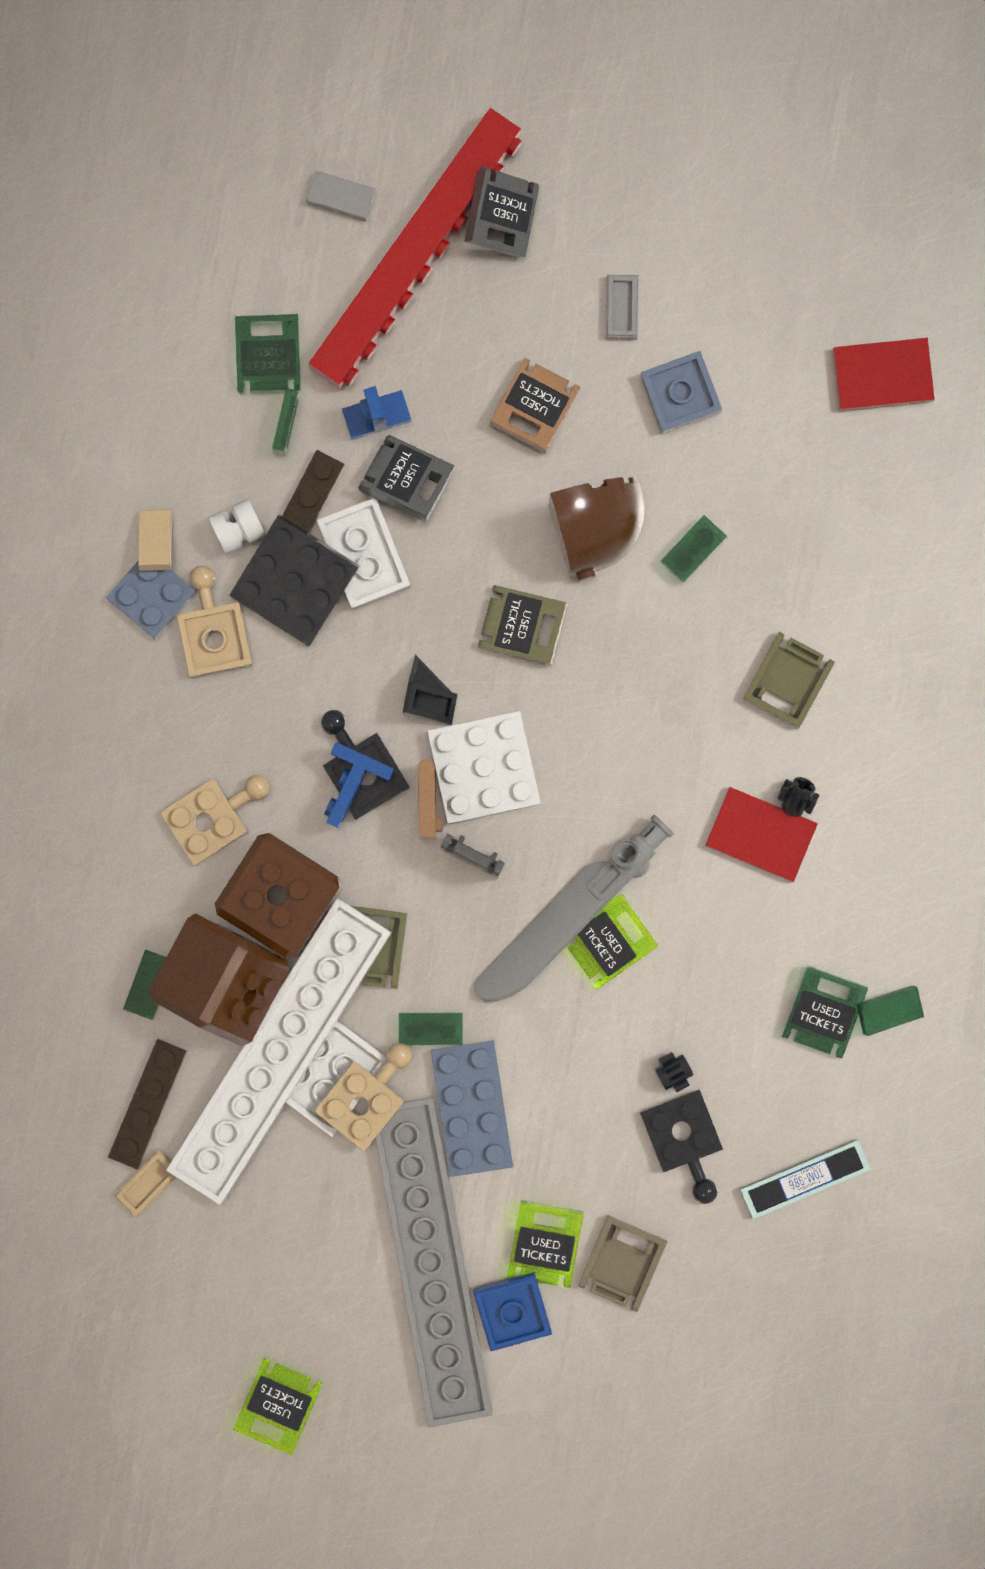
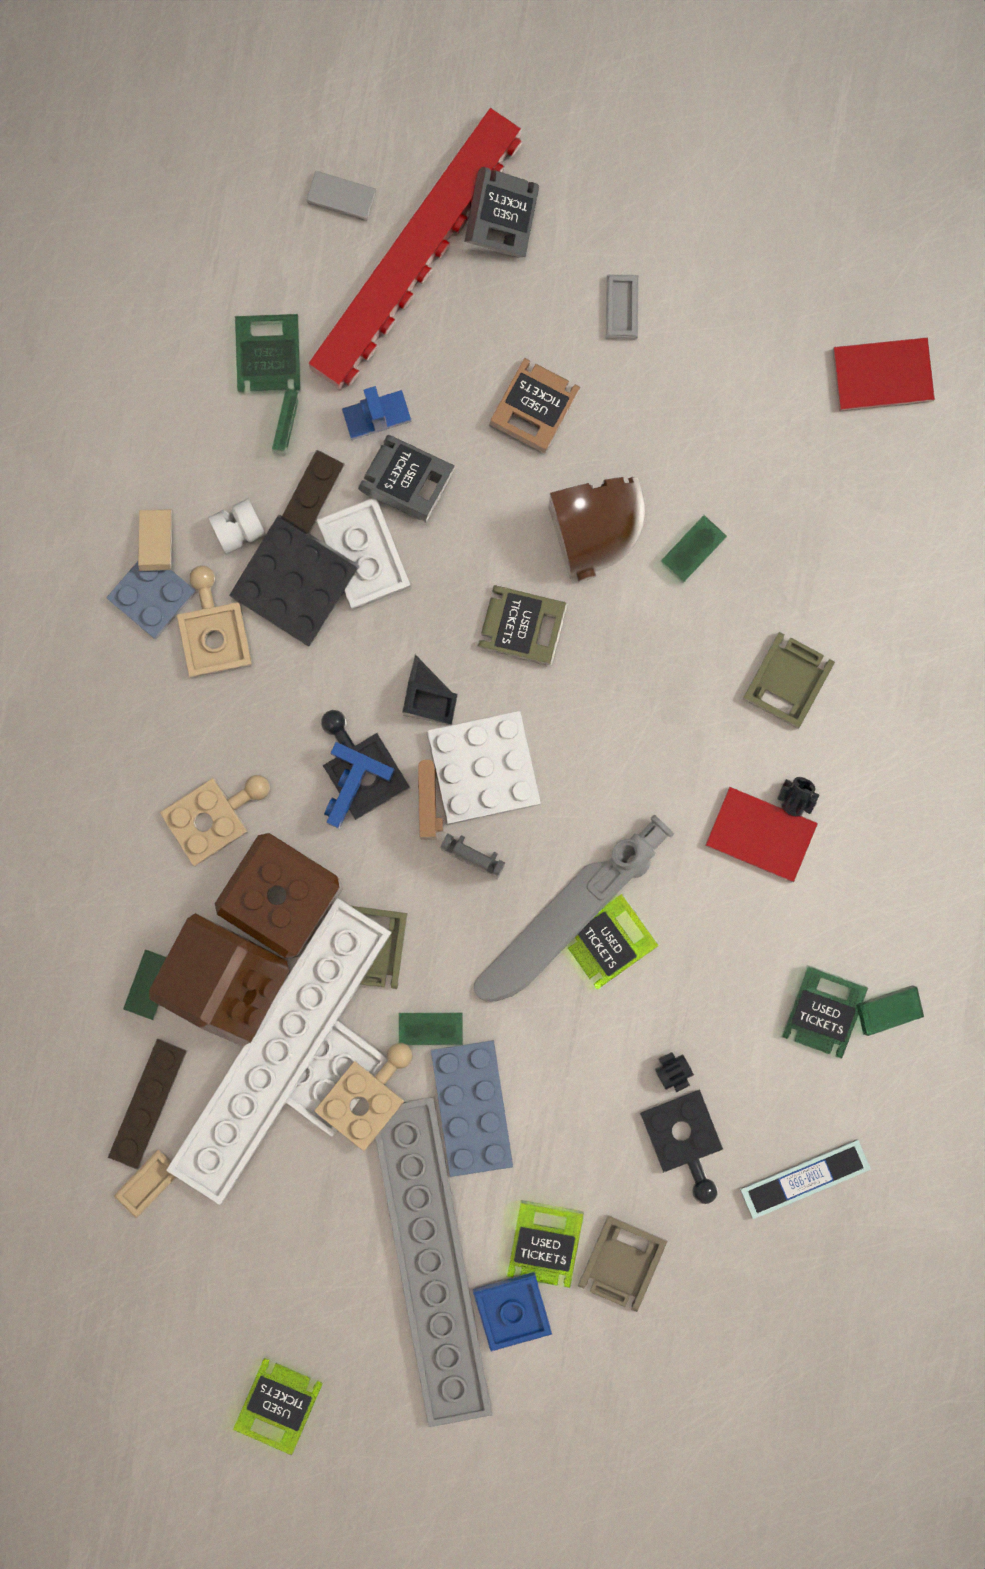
sand blue plate [640,351,722,433] -> none

